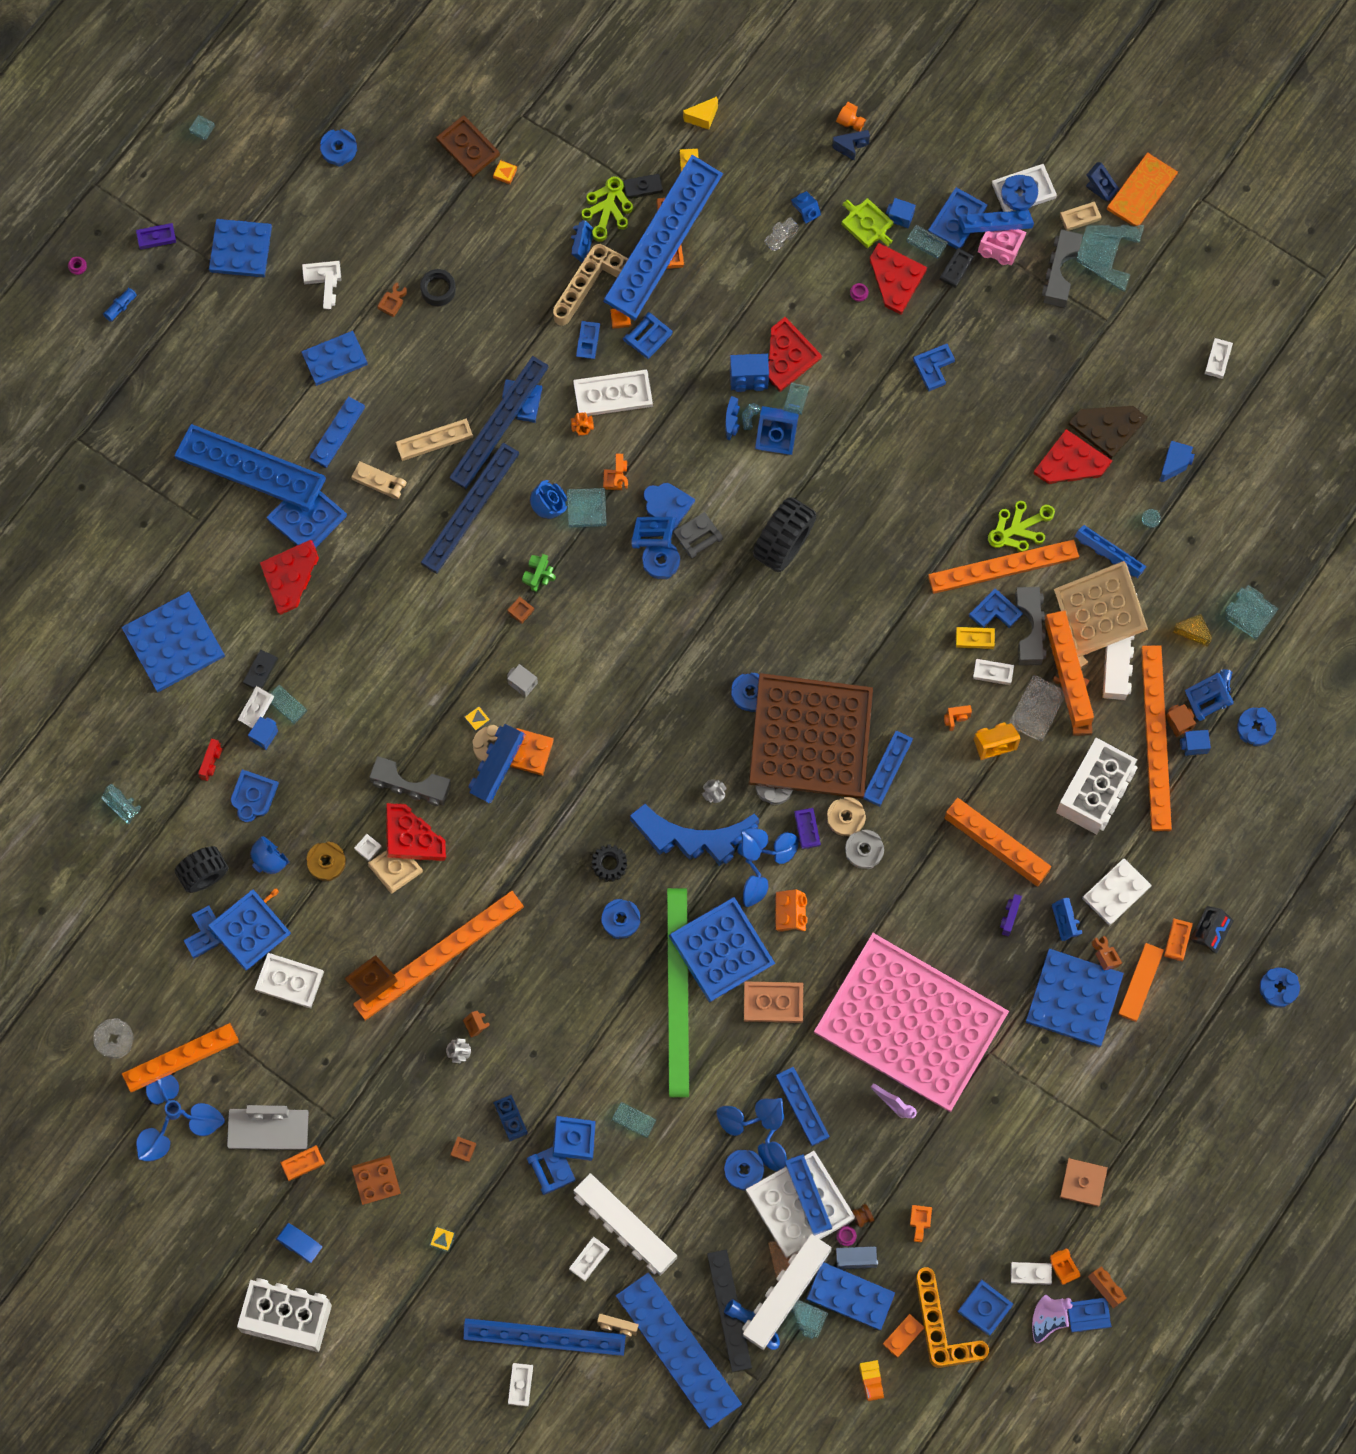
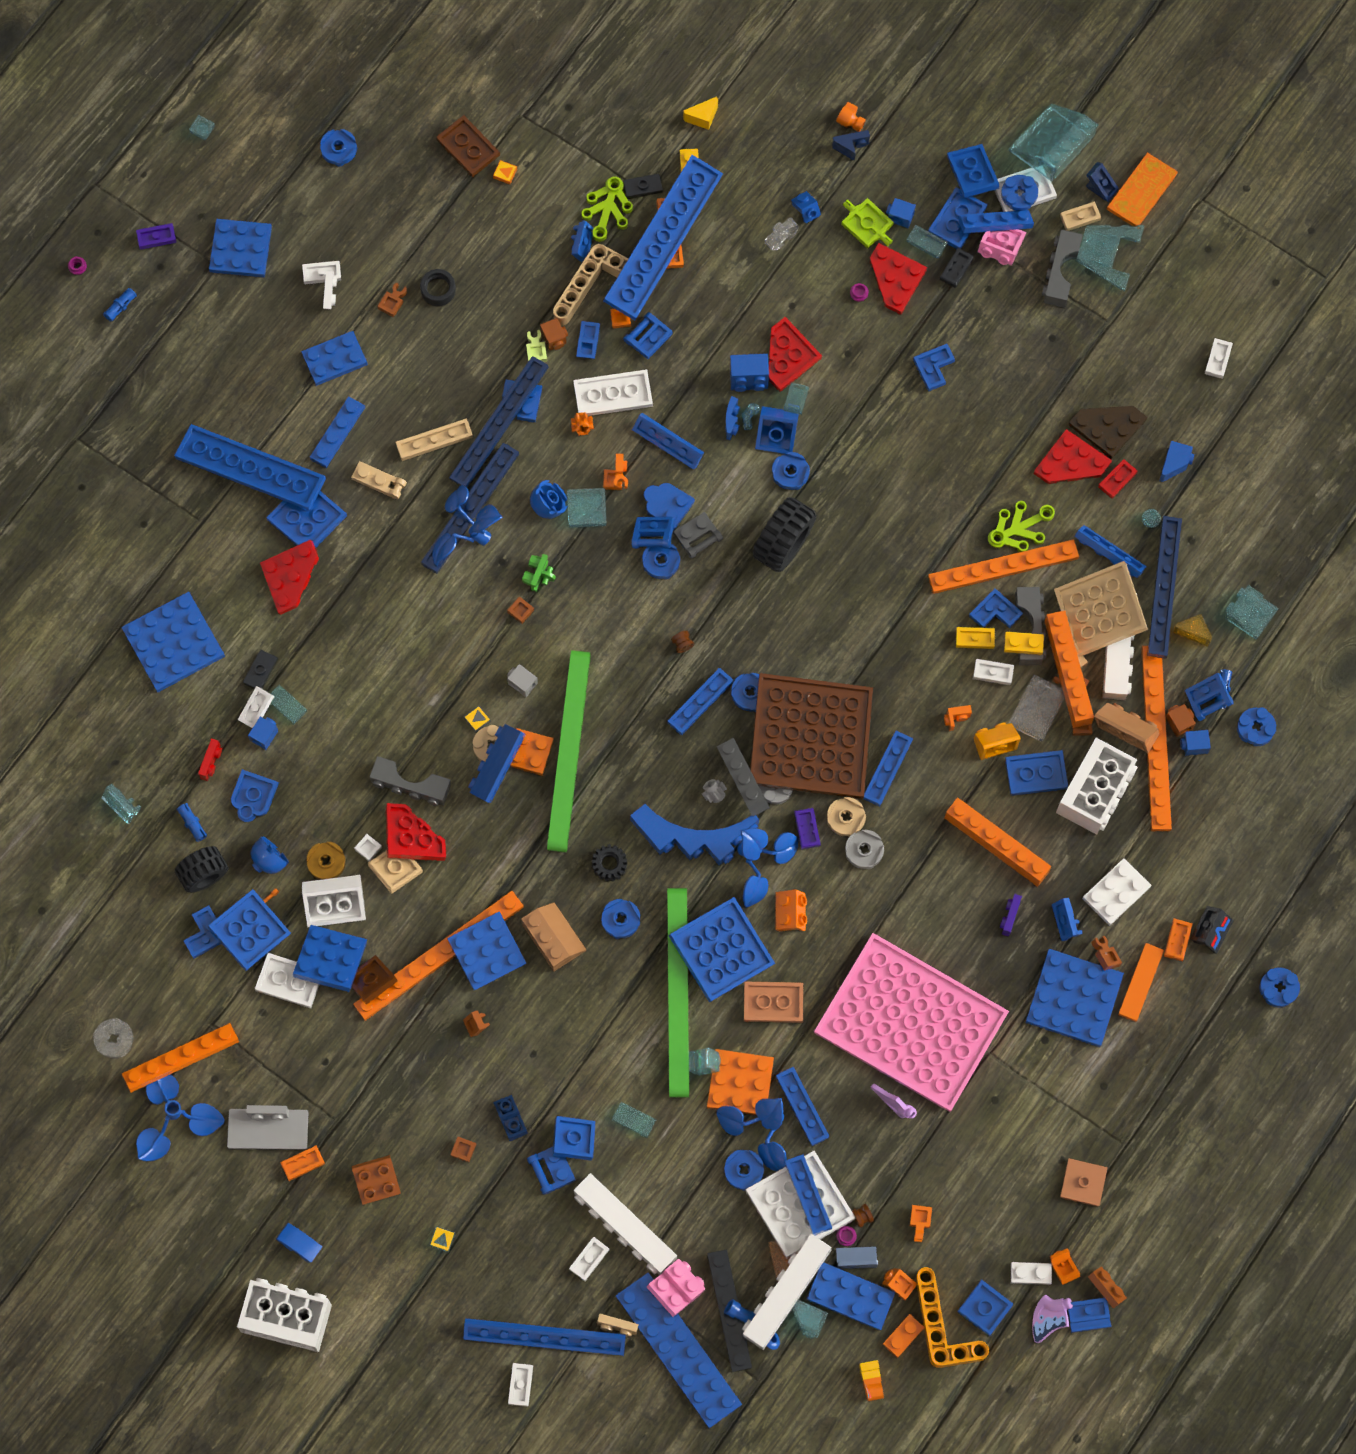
light grey gear [446,1038,471,1063] -> none
none -> blue pin [177,803,207,842]
none -> blue plate [293,925,367,992]
none -> white slope [302,875,366,927]
none -> blue plant [432,485,503,566]
none -> blue plate [447,911,526,990]
none -> medium nougat slope [521,903,586,971]
none -> yellowish green plate [526,330,547,362]
none -> dark orange brick [540,318,568,351]
none -> bright green beam [547,650,590,853]
none -> blue plate [632,413,704,469]
none -> bright pink plate [647,1259,705,1317]
none -> blue plate [667,668,733,736]
none -> reddish brown wheel [671,630,695,653]
none -> clear light blue brick [689,1048,721,1075]
none -> orange plate [707,1049,774,1115]
none -> dark grey arch [717,738,770,816]
none -> blue plate [772,452,810,490]
none -> orange bracket [882,1268,917,1300]
none -> blue plate [947,144,999,198]
none -> yellow plate [1004,632,1044,655]
none -> blue plate [1005,750,1068,796]
none -> clear light blue slope [1009,104,1099,182]
none -> medium nougat slope [1094,703,1160,753]
none -> red plate [1098,459,1138,499]
none -> dark blue plate [1147,516,1182,659]

